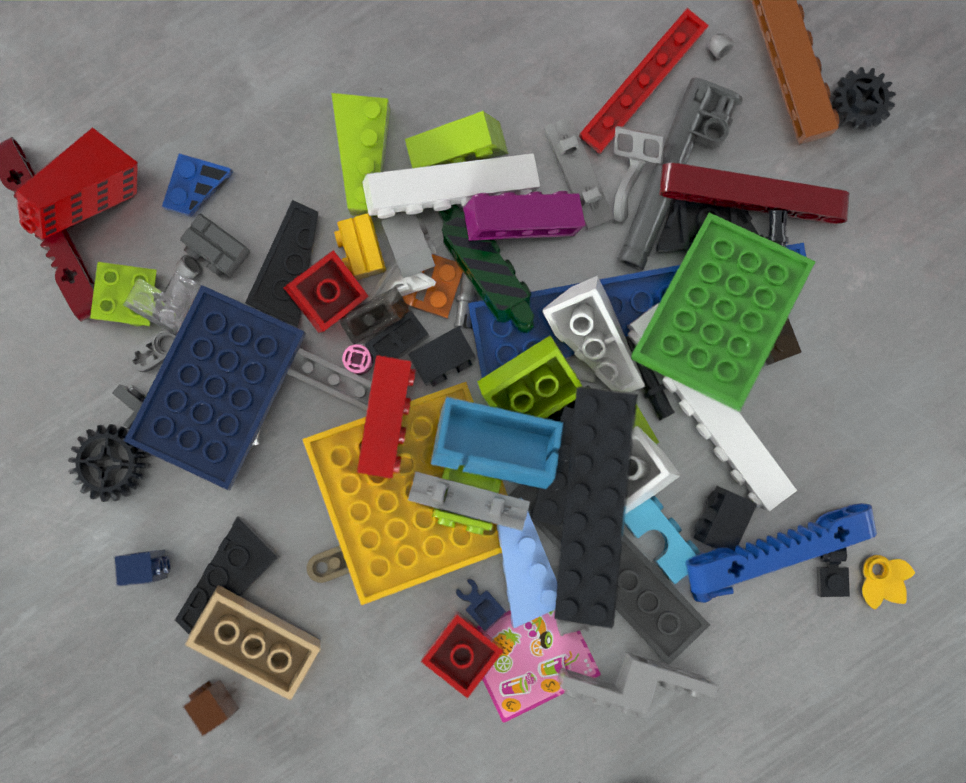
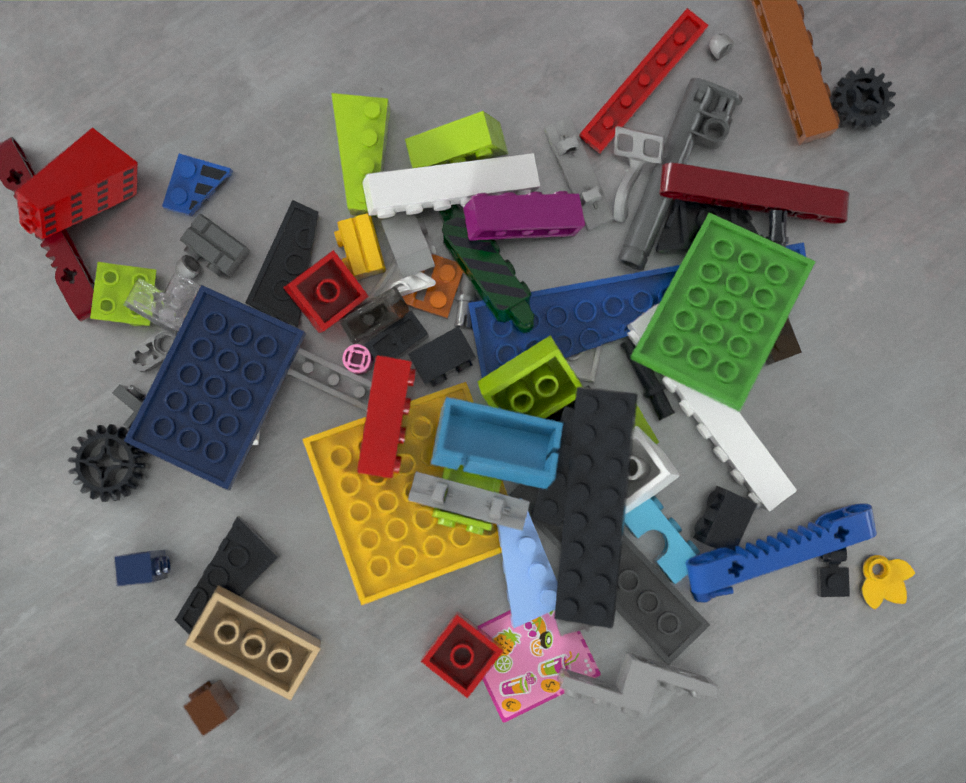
dark tan plate [307,546,350,583] -> none
dark blue plate [456,579,507,632] -> none
white wedge [543,276,645,392] -> none

